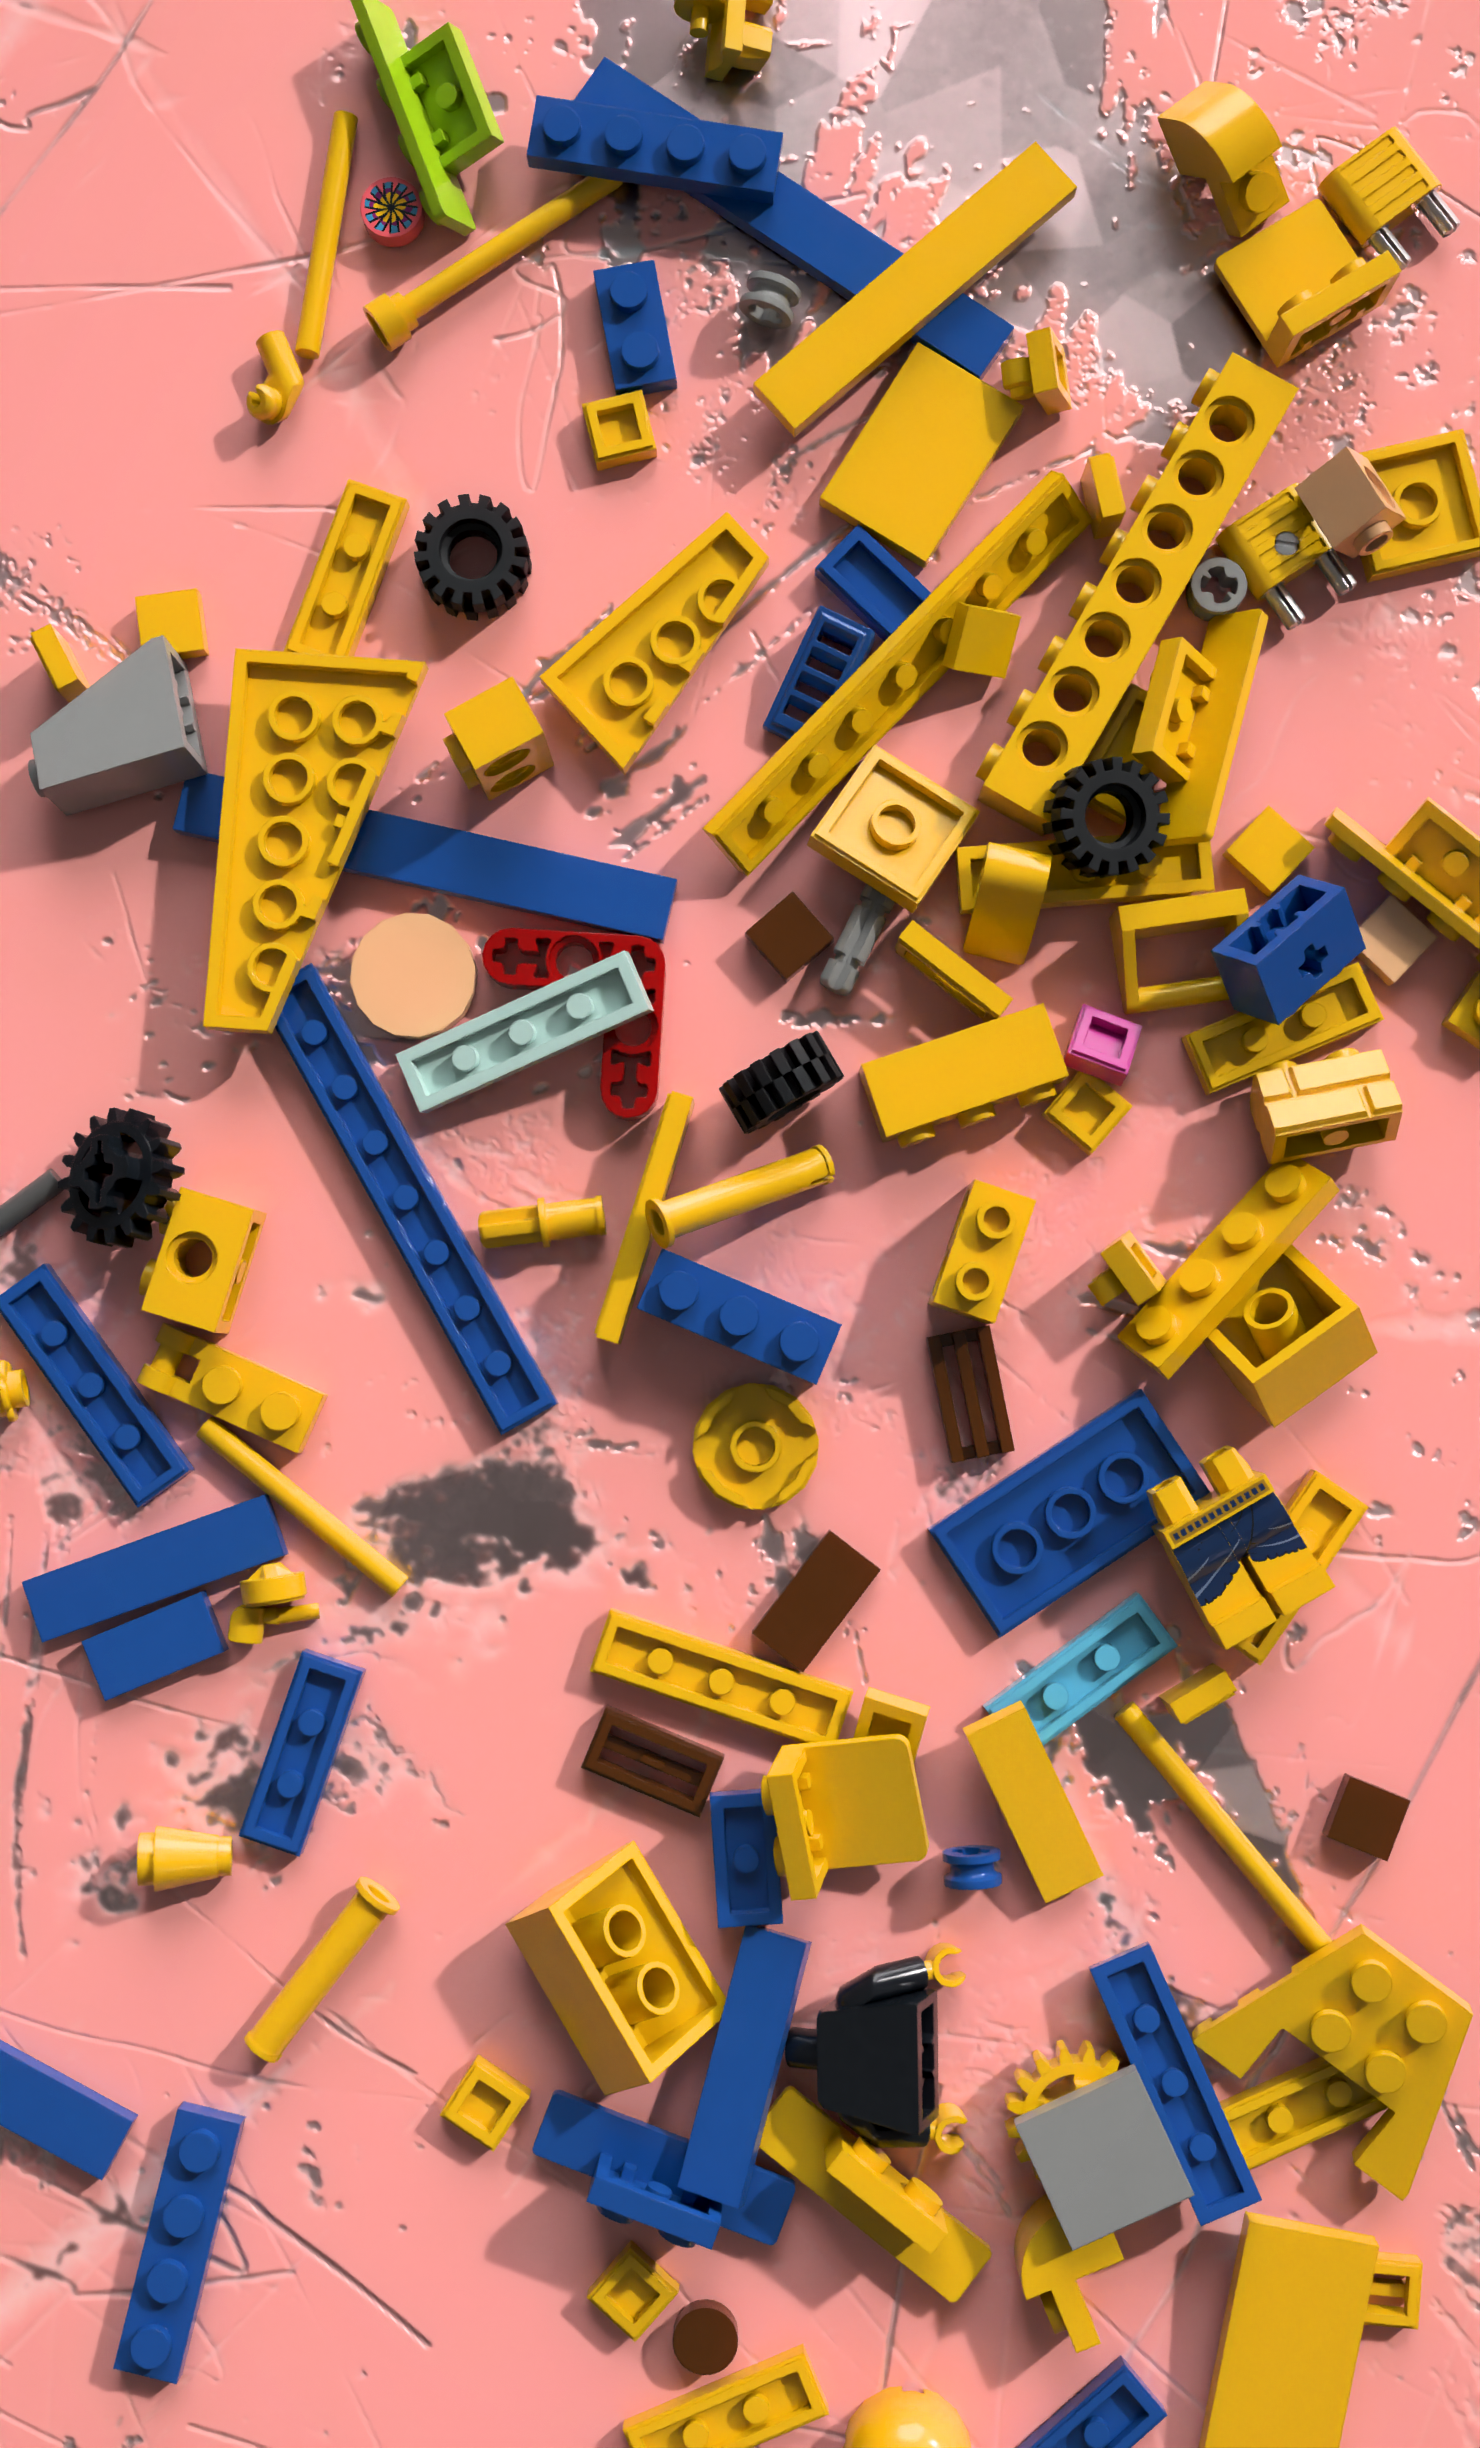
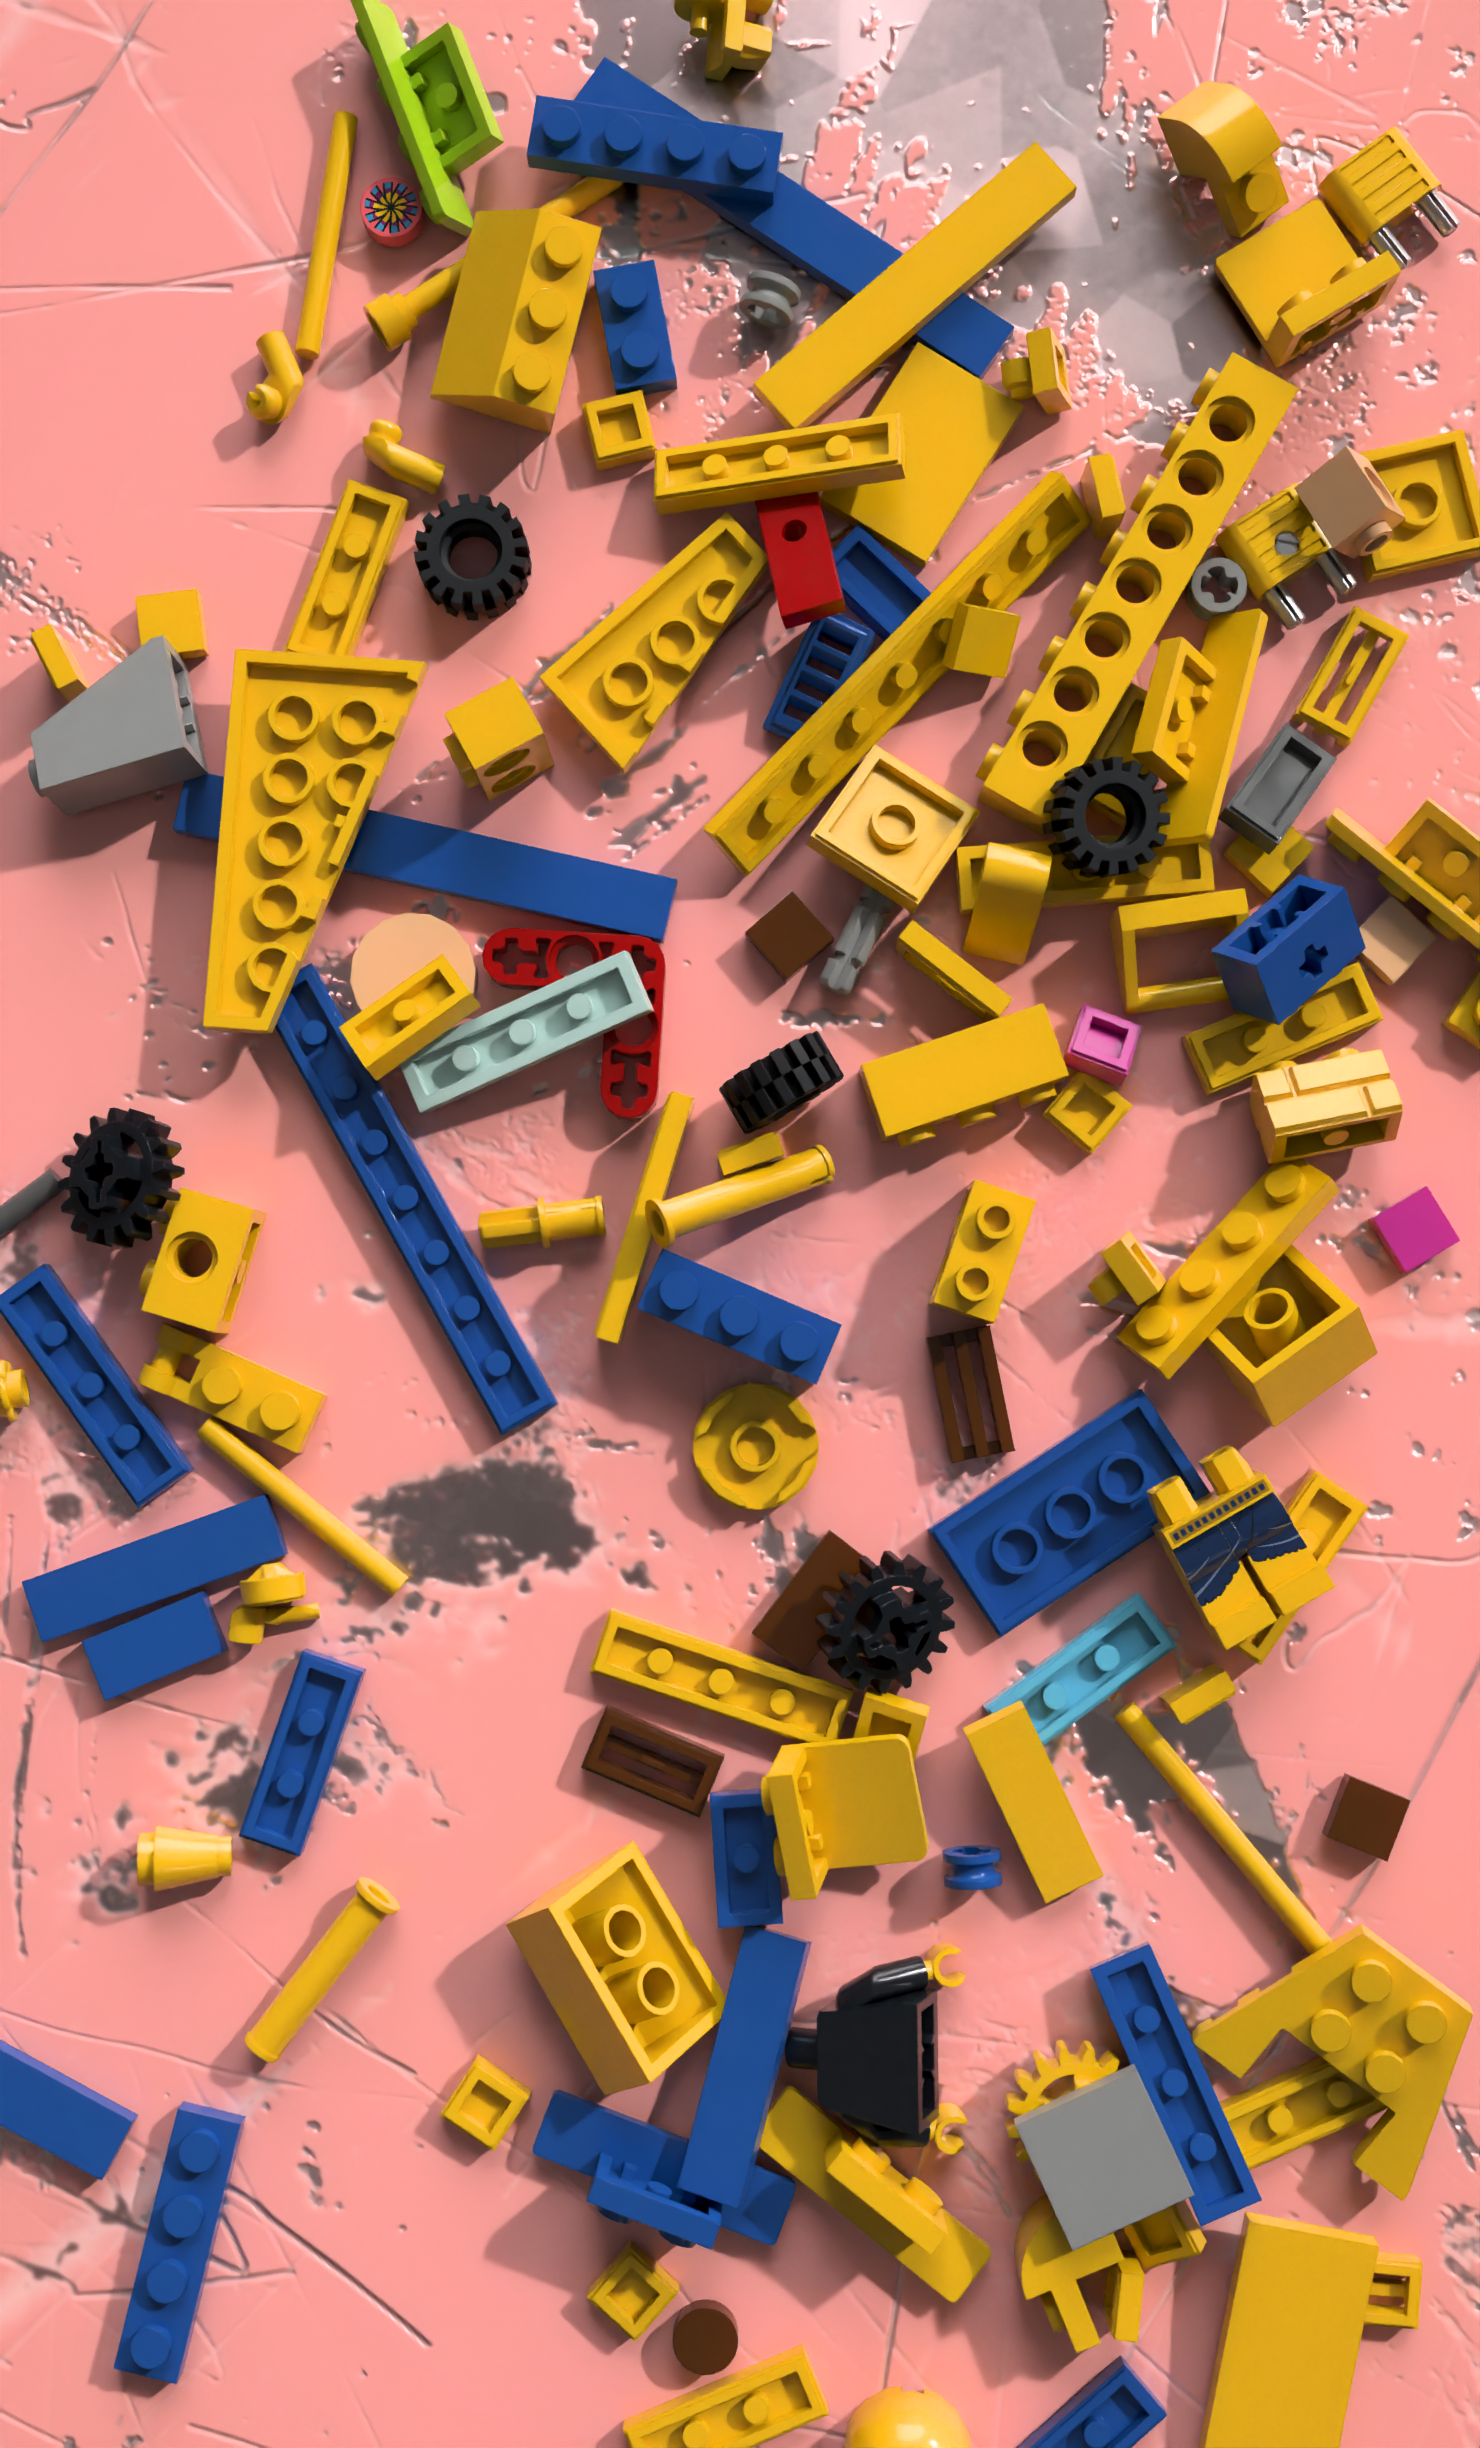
none -> yellow plate [339,954,481,1081]
none -> yellow arm [362,419,445,495]
none -> yellow slope [430,208,602,434]
none -> yellow tile [654,412,906,515]
none -> yellow tile [717,1132,785,1179]
none -> red tile [755,491,847,629]
none -> black gear [815,1550,955,1694]
none -> yellow tile [1102,2249,1145,2343]
none -> yellow tile [1123,2200,1207,2270]
none -> dark grey tile [1218,723,1337,855]
none -> yellow tile [1291,606,1410,749]
none -> dark pink tile [1367,1186,1460,1274]

